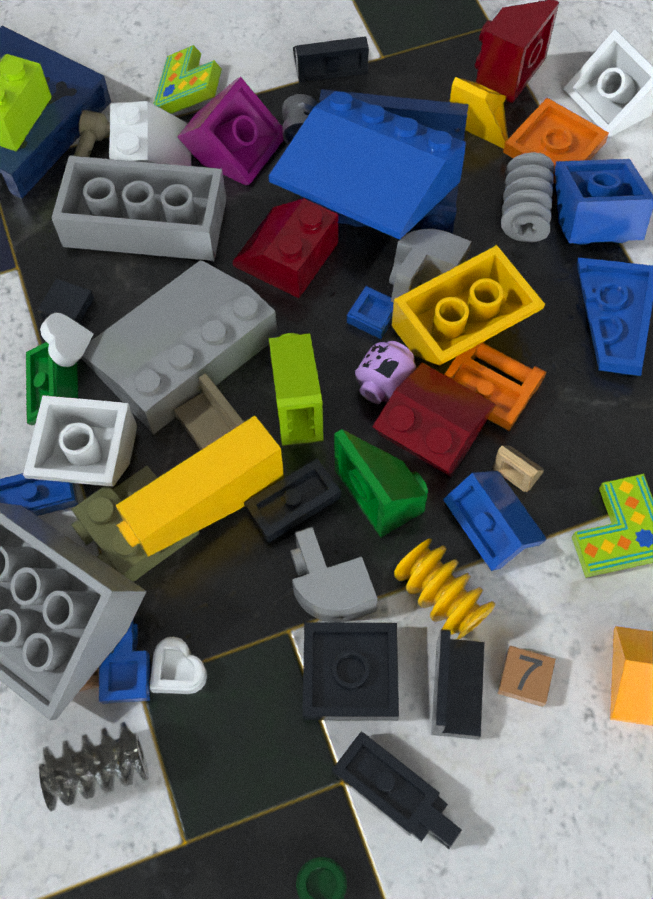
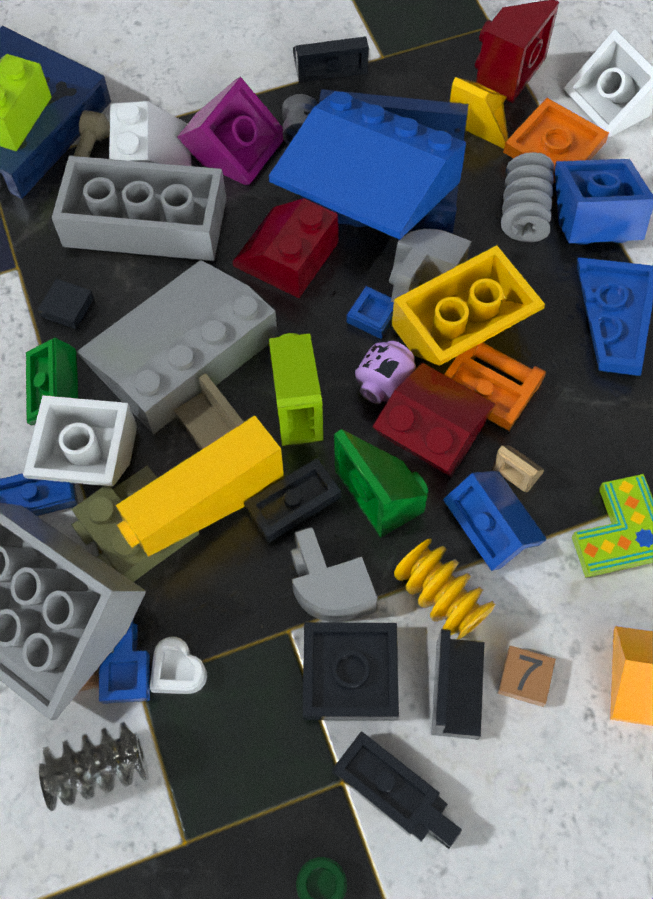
white tile [40,313,93,367] -> none
lime tile [153,45,222,114] -> none

